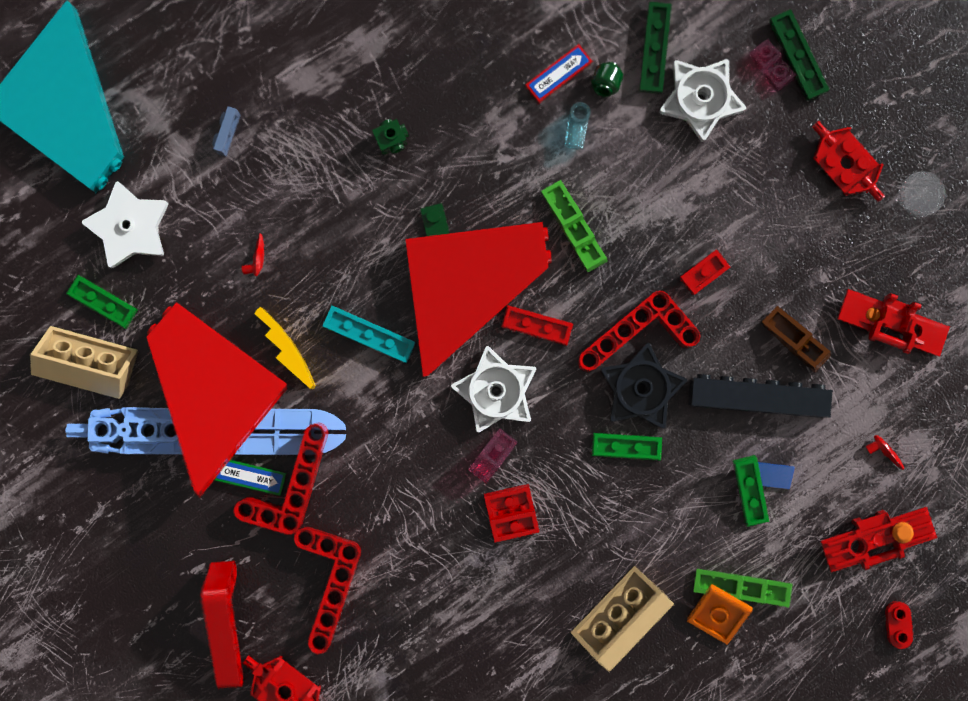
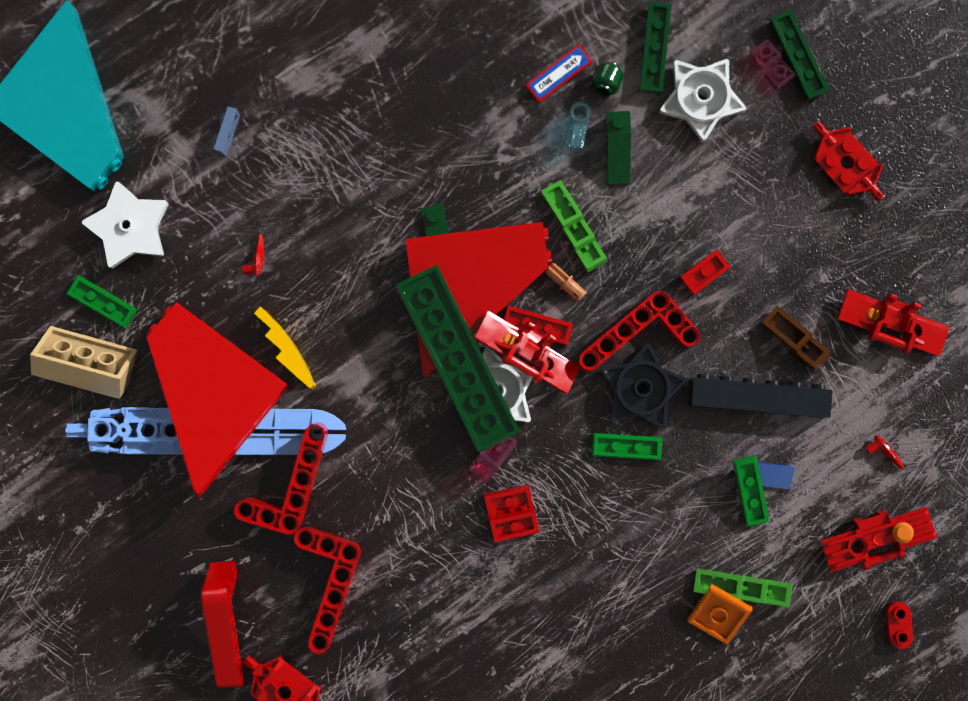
tile [215,460,287,496] -> none
teal plate [322,306,416,364] -> none
dark green brick [372,119,409,155] -> none
tan slope [571,566,674,672] -> none
clear tile [898,171,946,217] -> none
none -> dark green plate [395,264,521,452]
none -> piece [474,311,580,394]
none -> nougat axle [545,263,587,302]
none -> dark green slope [605,111,631,185]

